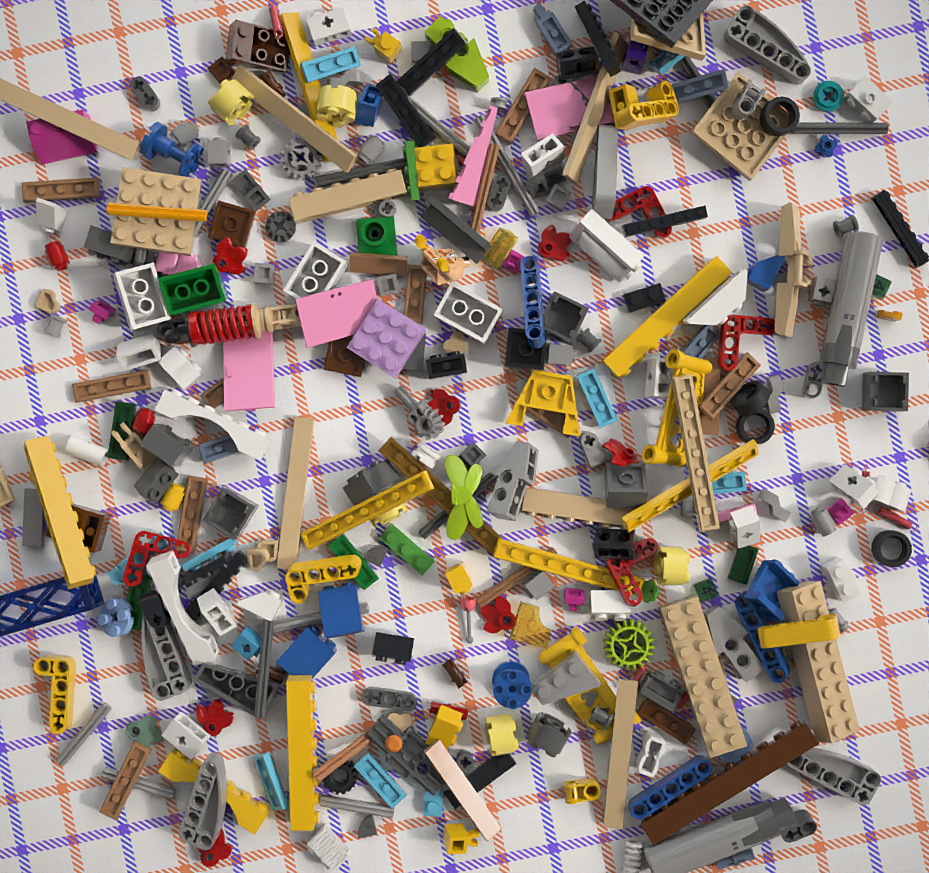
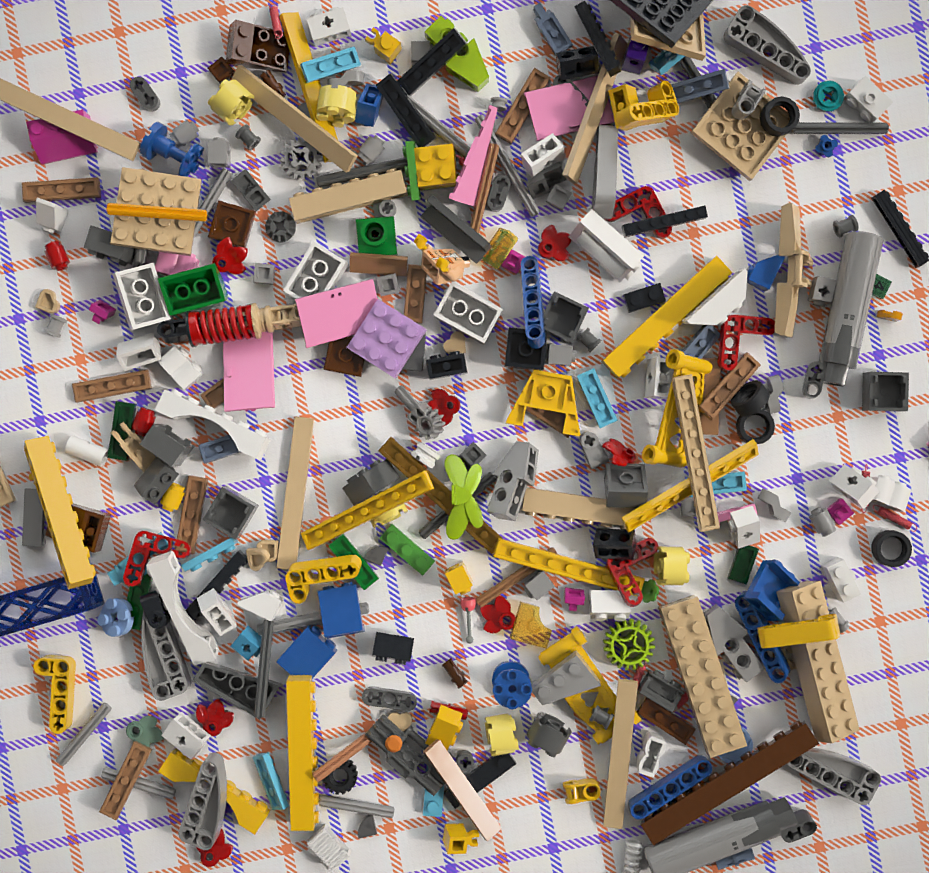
black plate [178,552,234,592] -> none
reddish brown pin [255,664,286,684] -> none
medium azure plate [354,751,407,809] -> none
clear green tile [693,577,719,603] -> none

